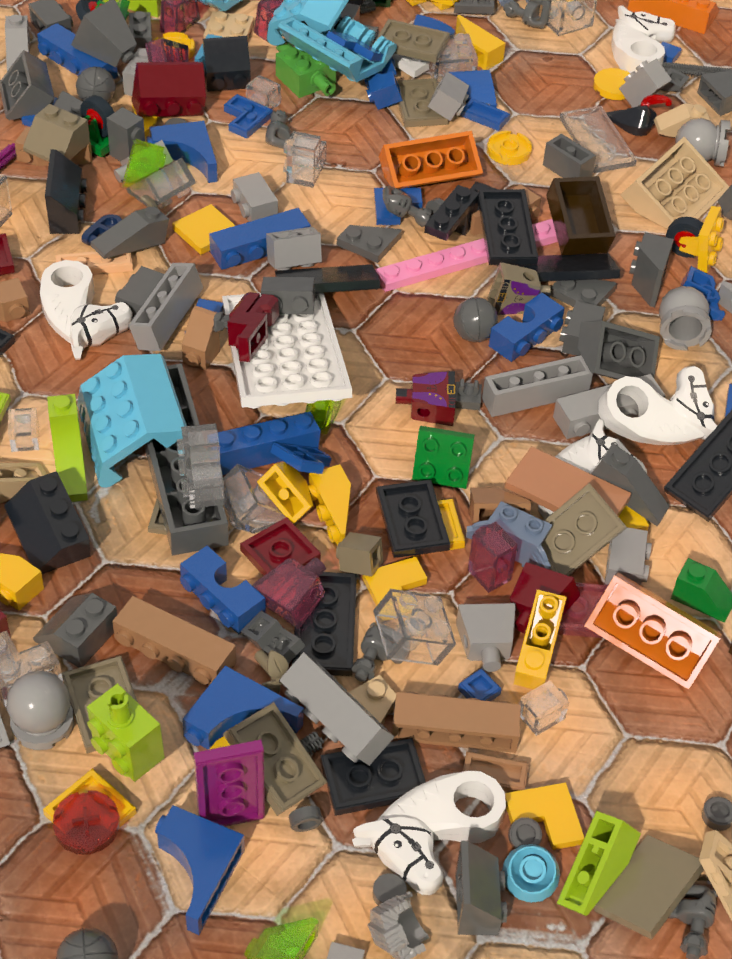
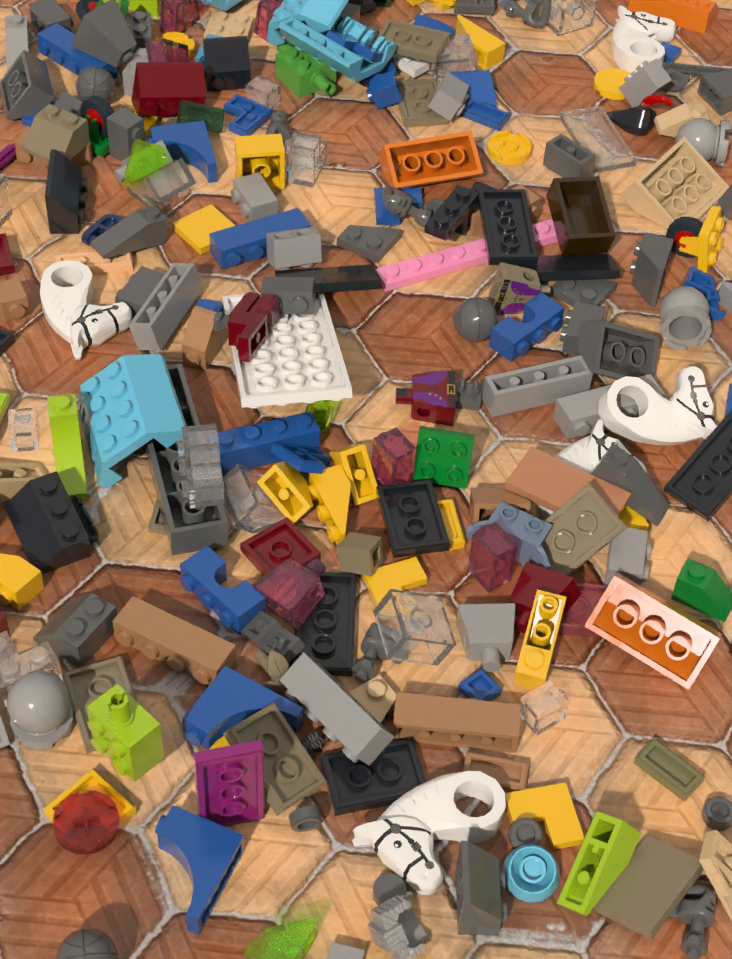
none -> black axle [70,496,99,544]
none -> clear green tile [177,100,225,133]
none -> yellow brick [234,134,285,190]
none -> yellow slope [329,444,377,506]
none -> clear pink brick [372,427,416,486]
none -> olive tile [634,738,705,802]

